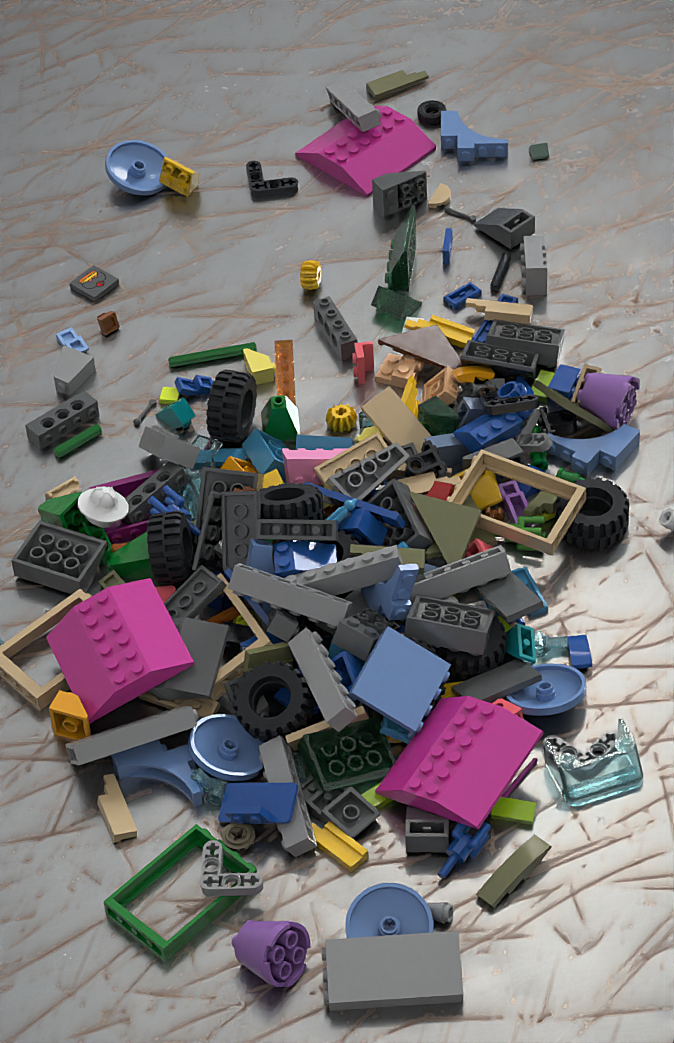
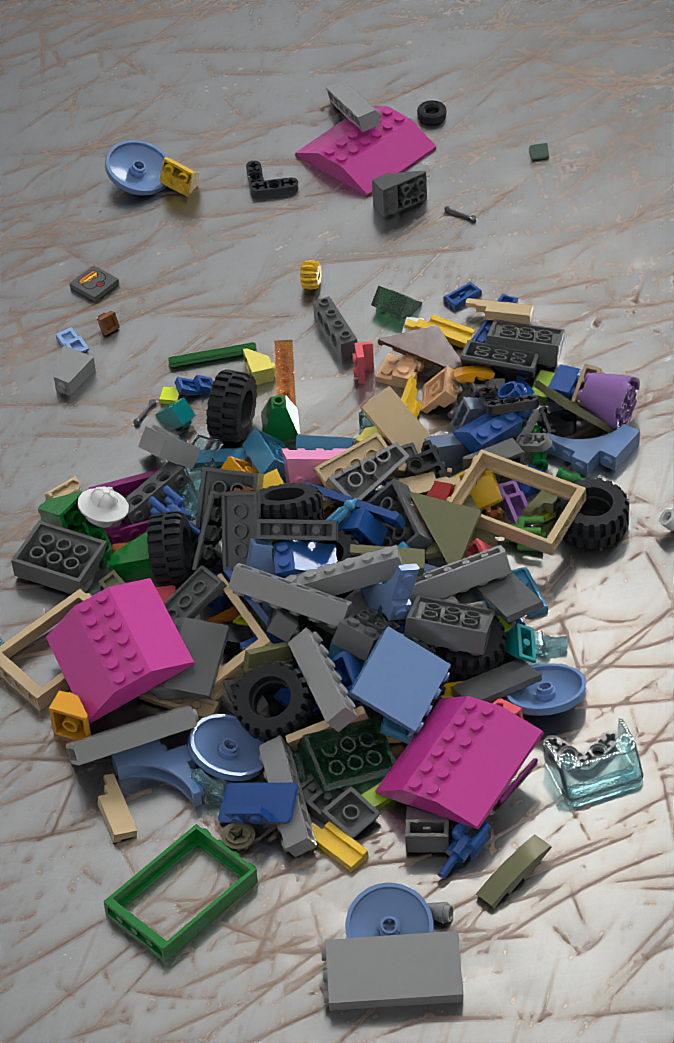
dark grey brick [25,390,99,449] -> none
green axle [54,424,102,458] -> none
light grey beam [200,840,264,896] -> none
medium lavender cone [231,920,311,987] -> none
yellow gear [326,403,357,433] -> none
olive piece [366,70,429,100] -> none
clear green slope [385,206,417,292] -> none
clear green slope [418,395,459,436] -> none
tan tile [428,183,451,209] -> none
medium blue arch [441,111,508,161] -> none
blue tile [442,228,453,264] -> none
dark grey slope [474,208,535,249] -> none
black axle [490,252,511,291] -> none
lime tile [491,797,537,825] -> none
light grey wedge [520,235,547,295] -> none
blue slope [566,635,593,669] -> none

